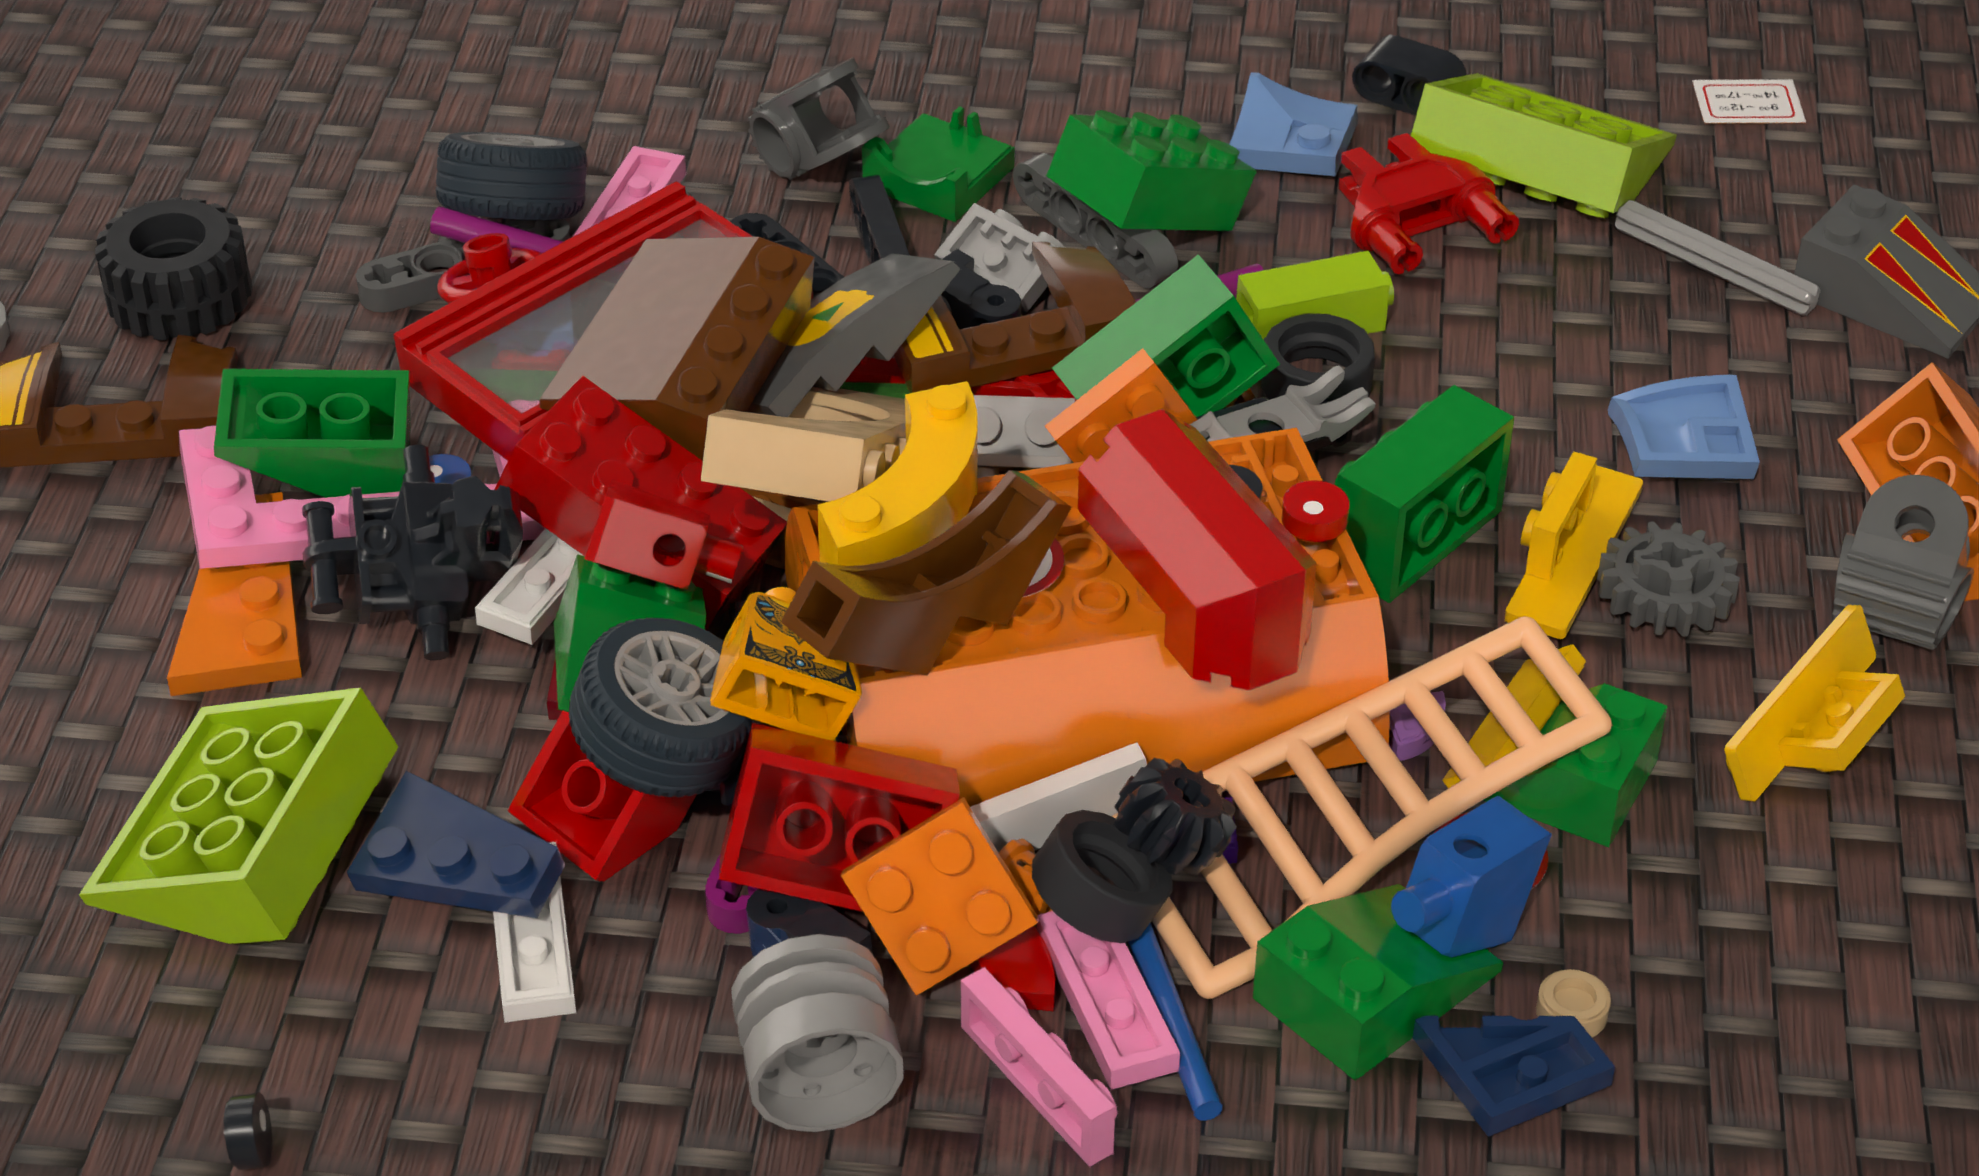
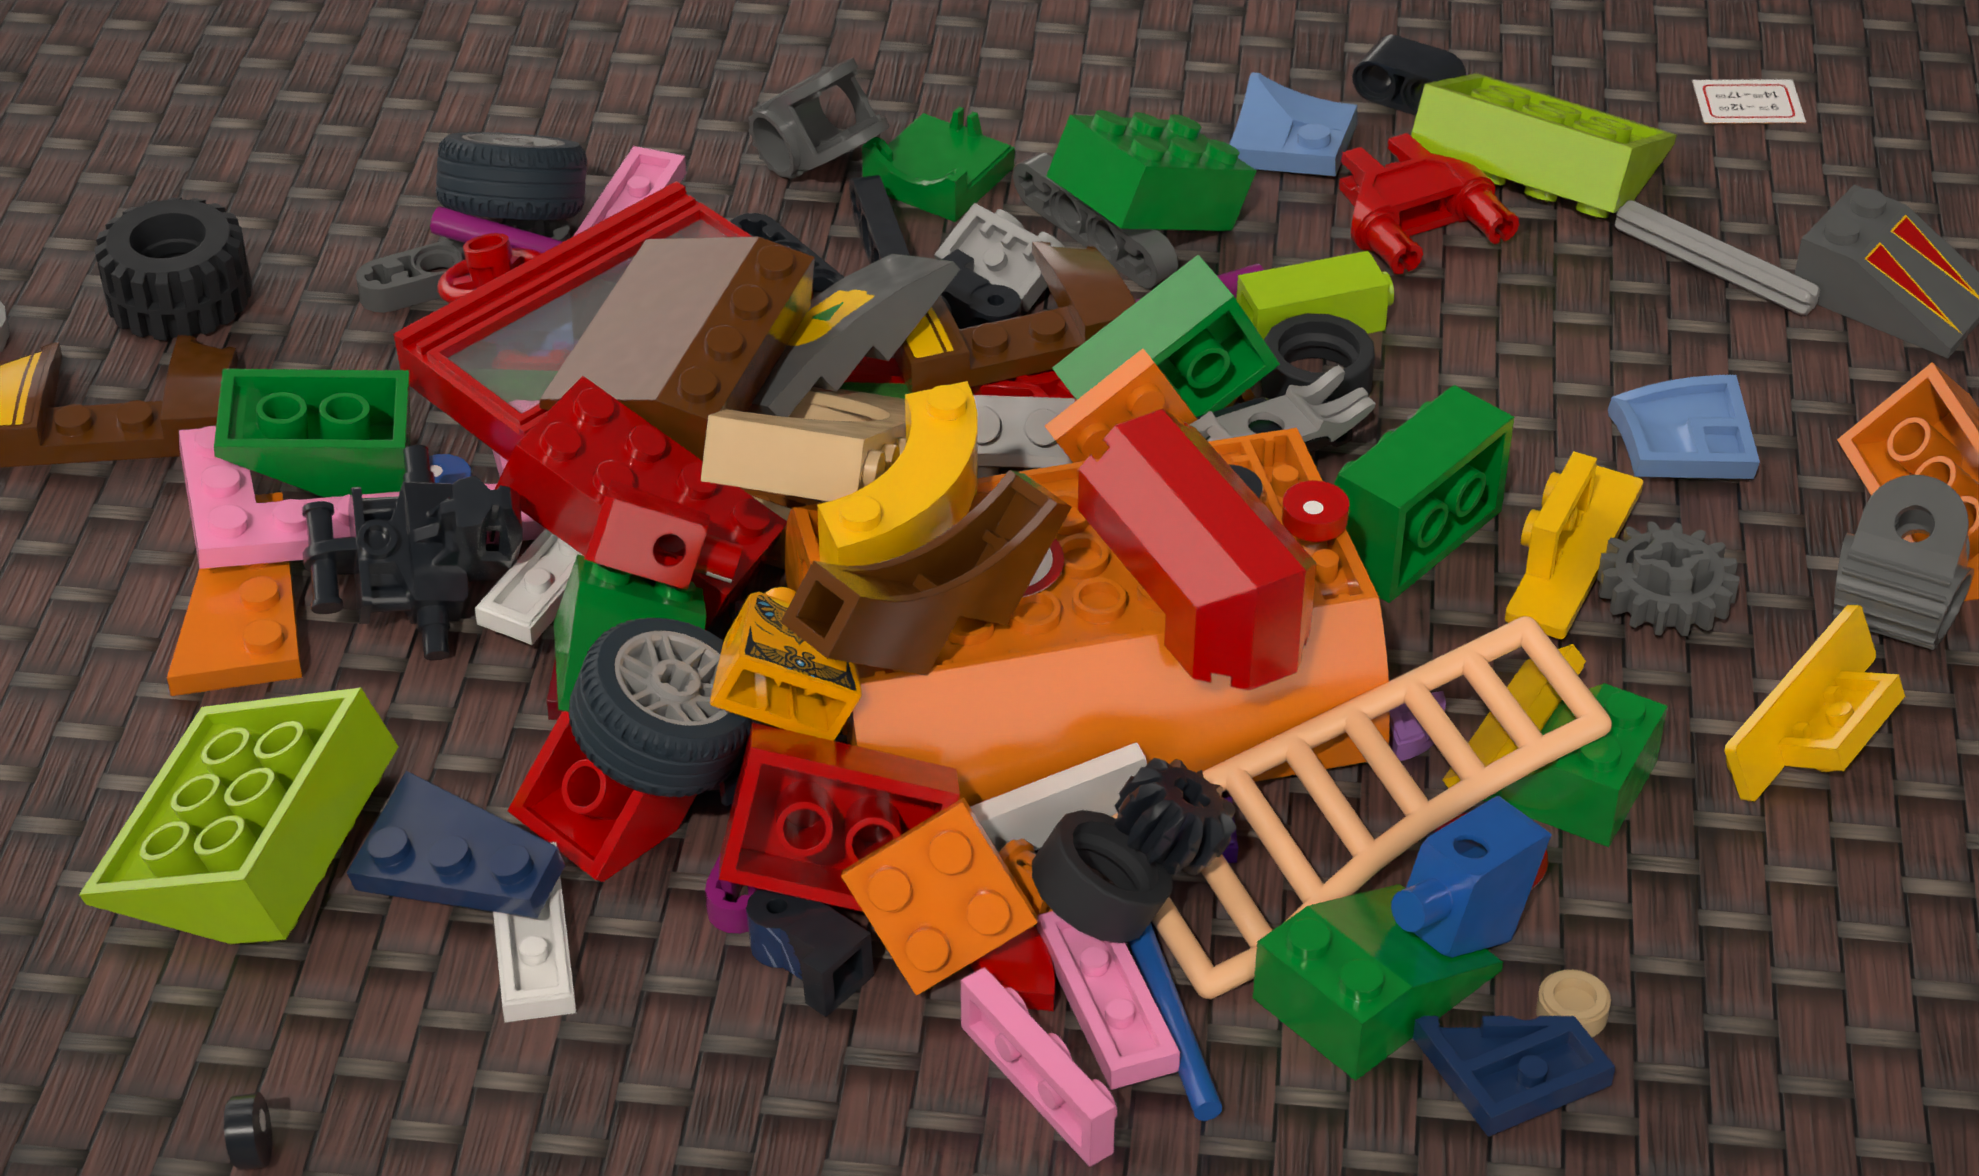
light grey wheel [731,934,903,1132] -> none

